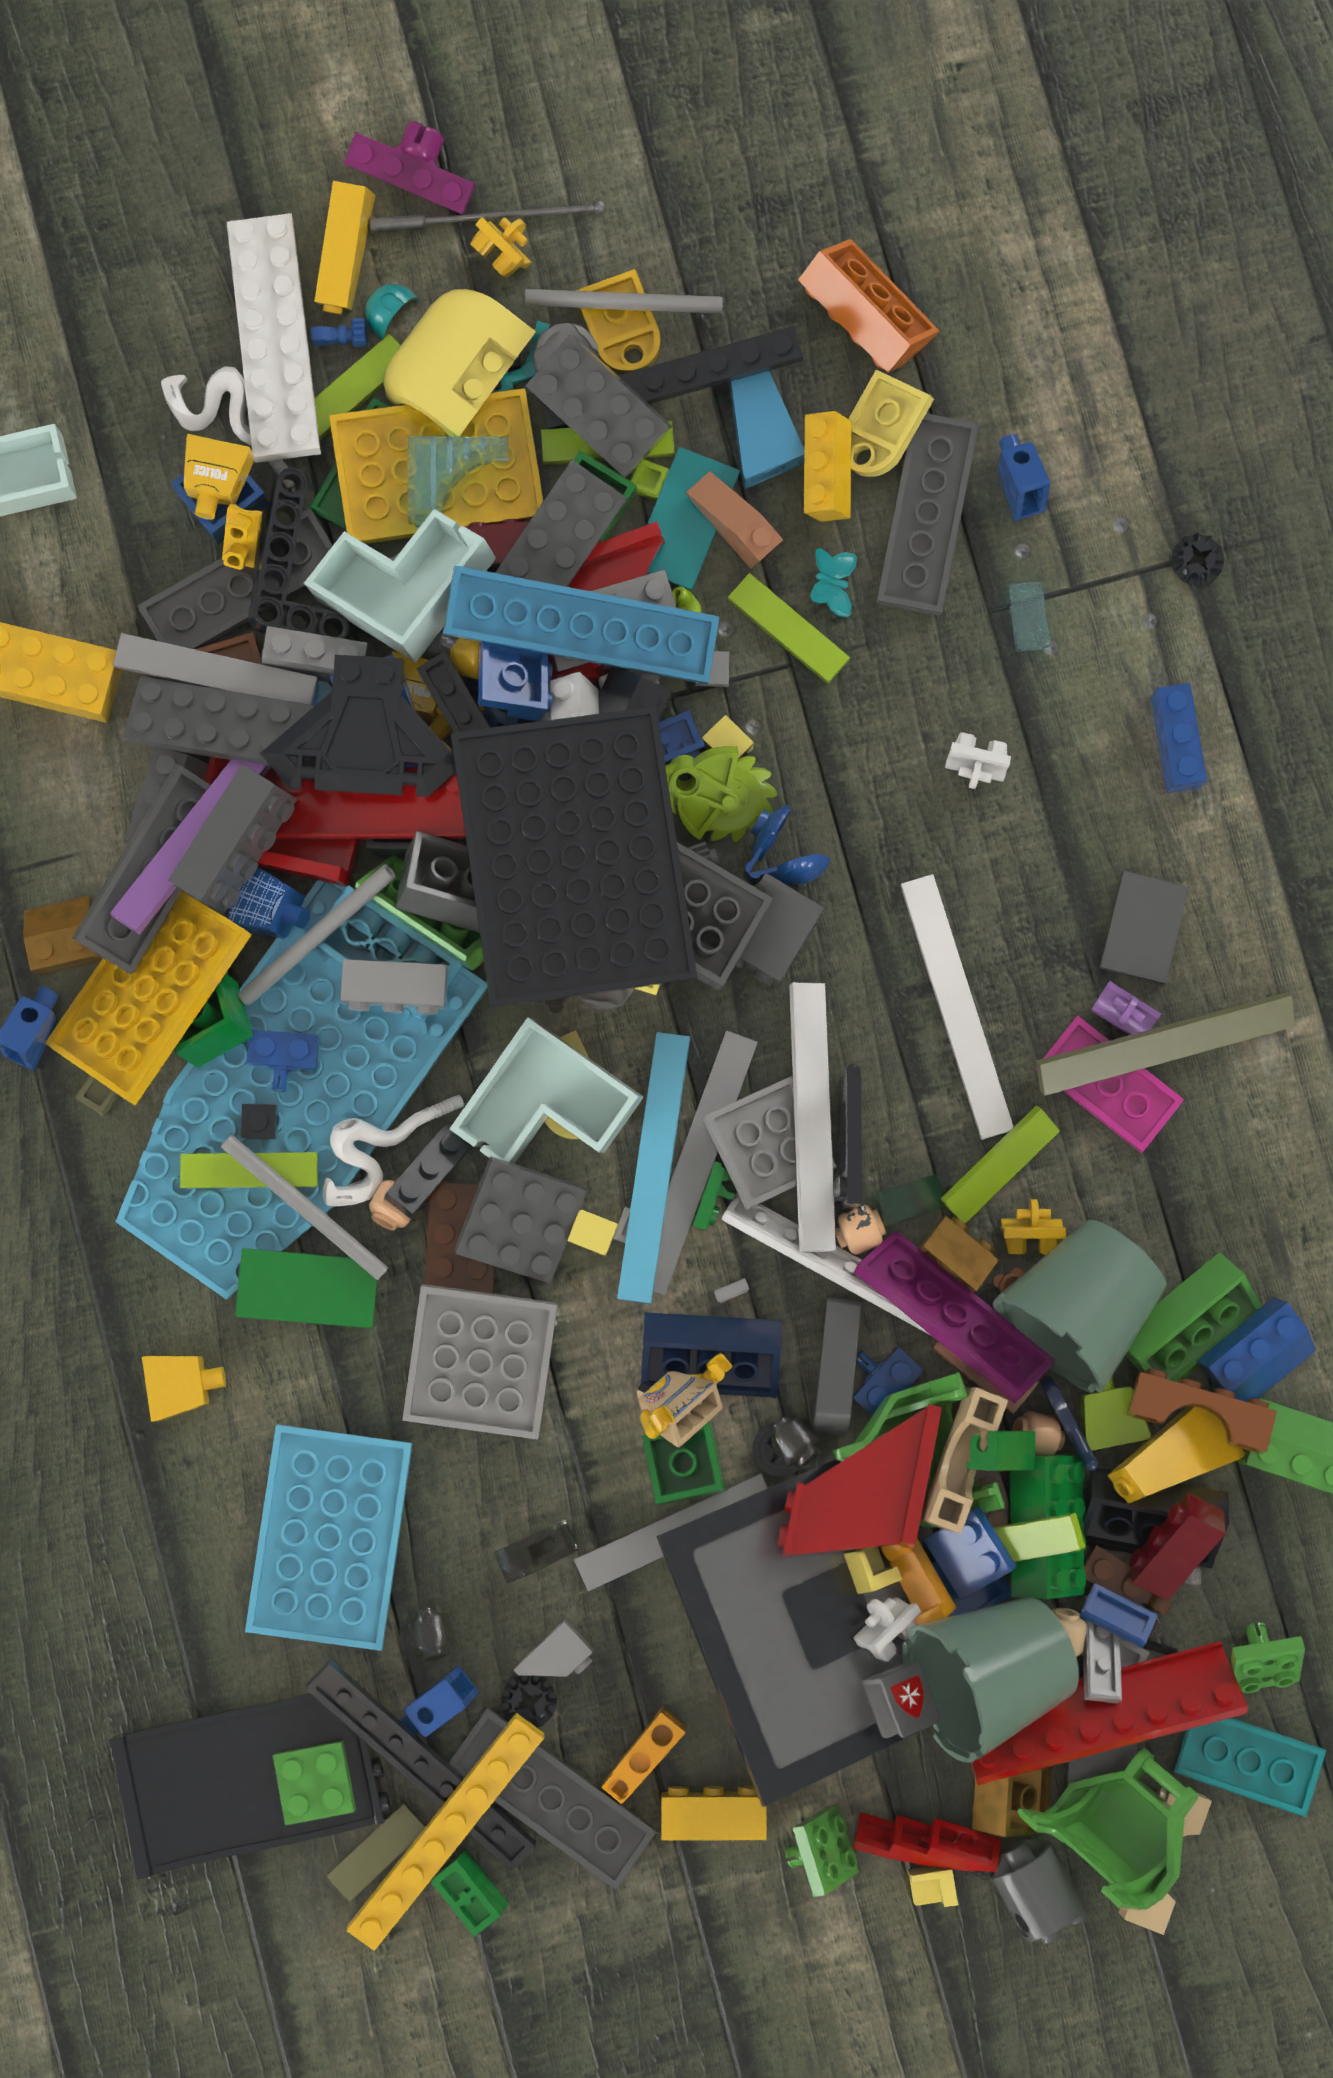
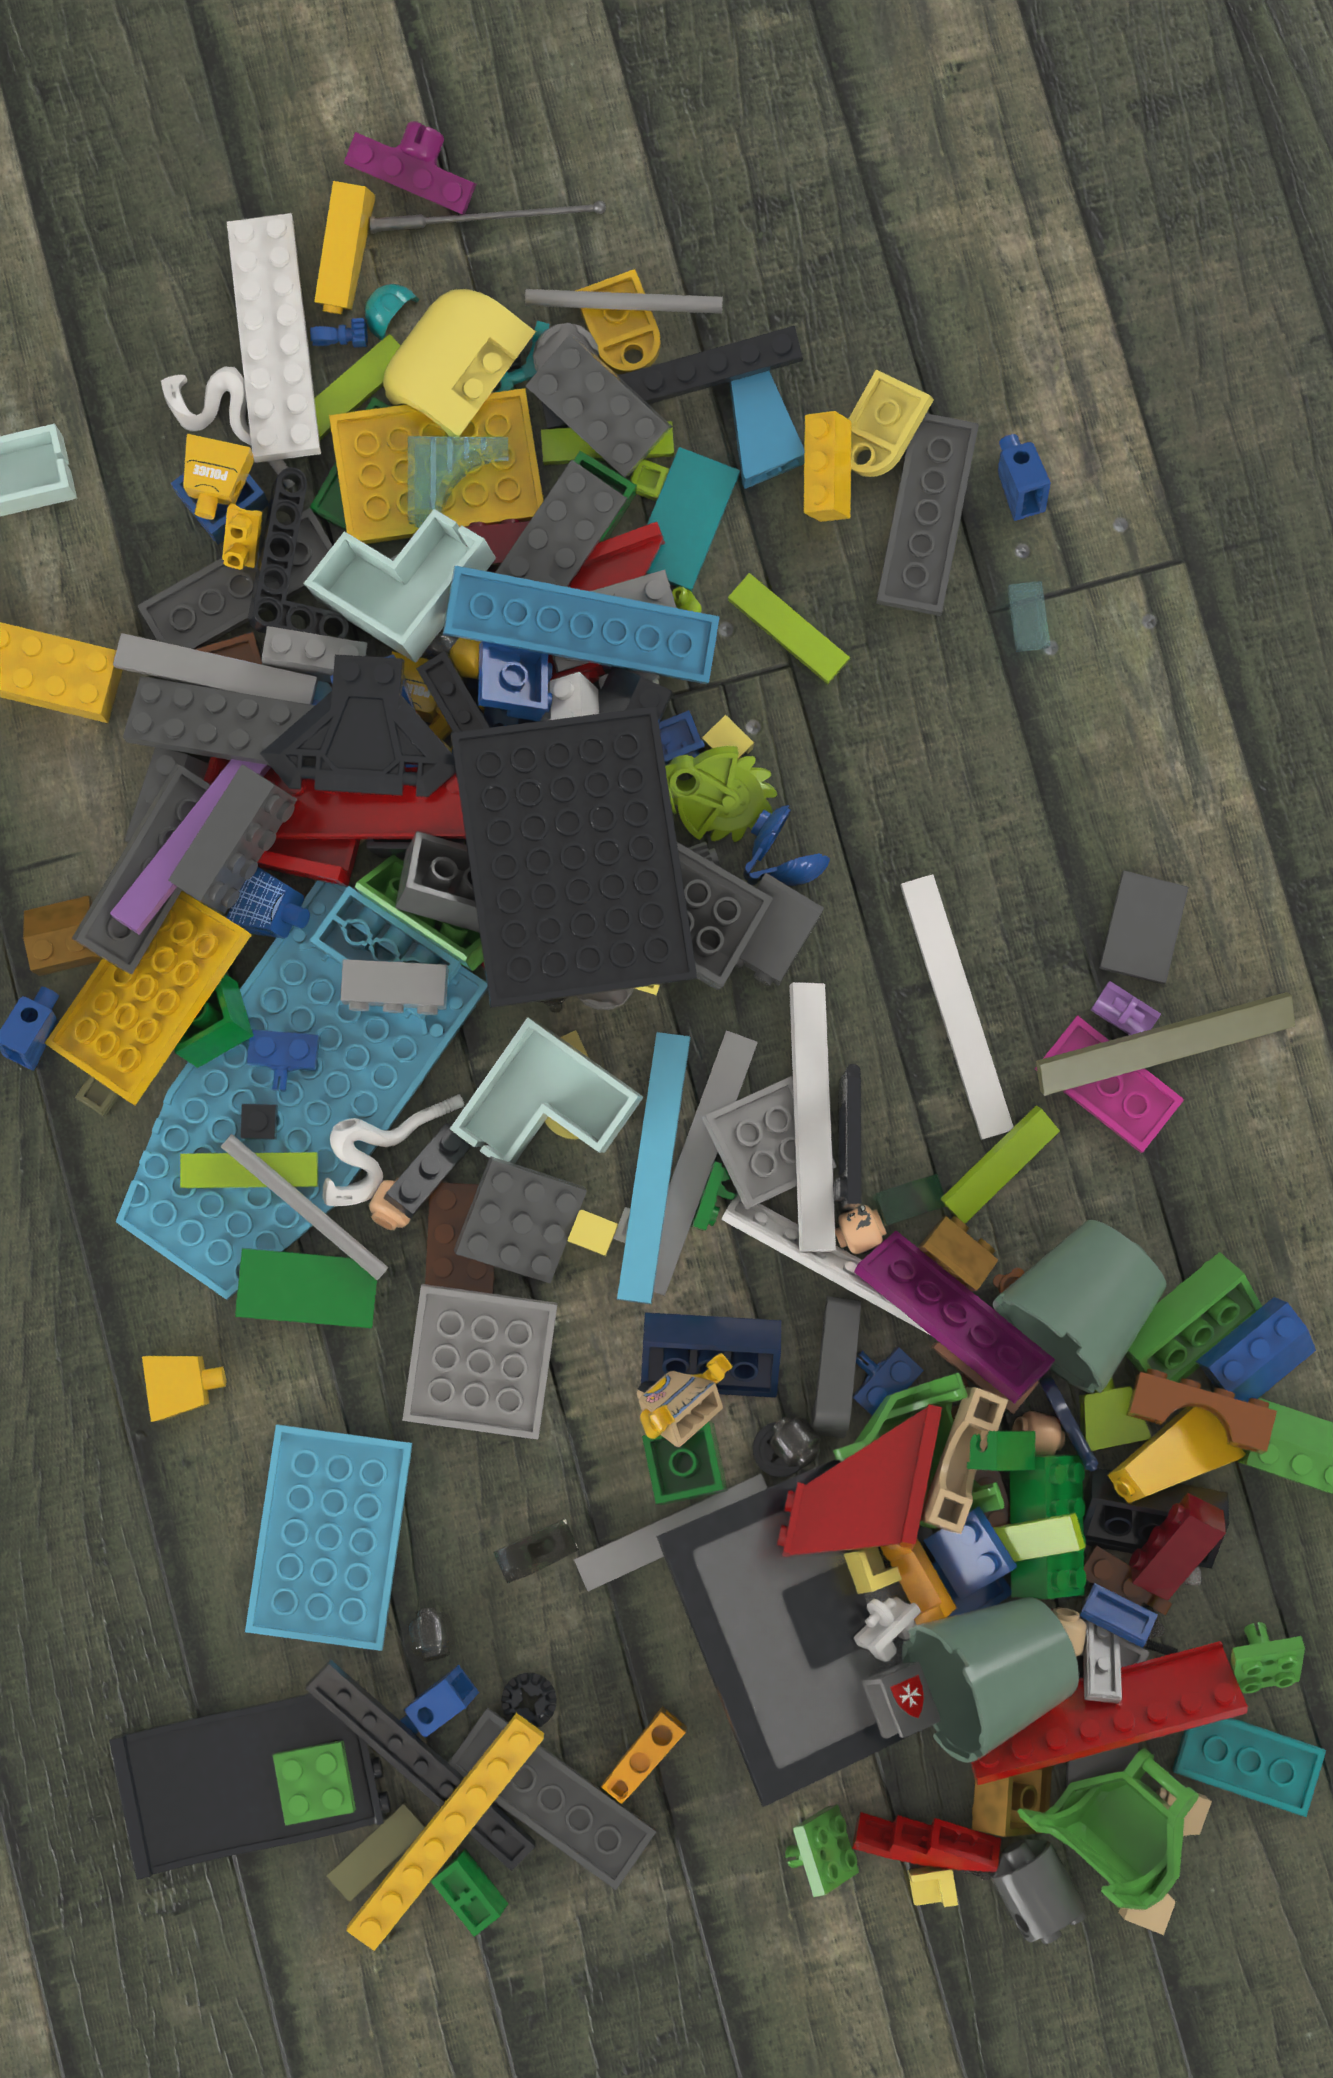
light grey piece [238,864,396,1006] -> none
yellow hips [470,217,532,278] -> none
light grey slope [514,1618,593,1677] -> none
yellow brick [661,1786,767,1840] -> none
nougat slope [685,471,783,569] -> none
light grey tile [695,651,729,687] -> none
light grey tile [713,1278,749,1304] -> none
orange slope [798,239,940,373] -> none
teal piece [810,548,857,618] -> none
white hips [945,732,1011,789] -> none
yellow hips [1000,1199,1066,1254] -> none
blue brick [1150,683,1207,793] -> none
black gear [1171,532,1225,586] -> none

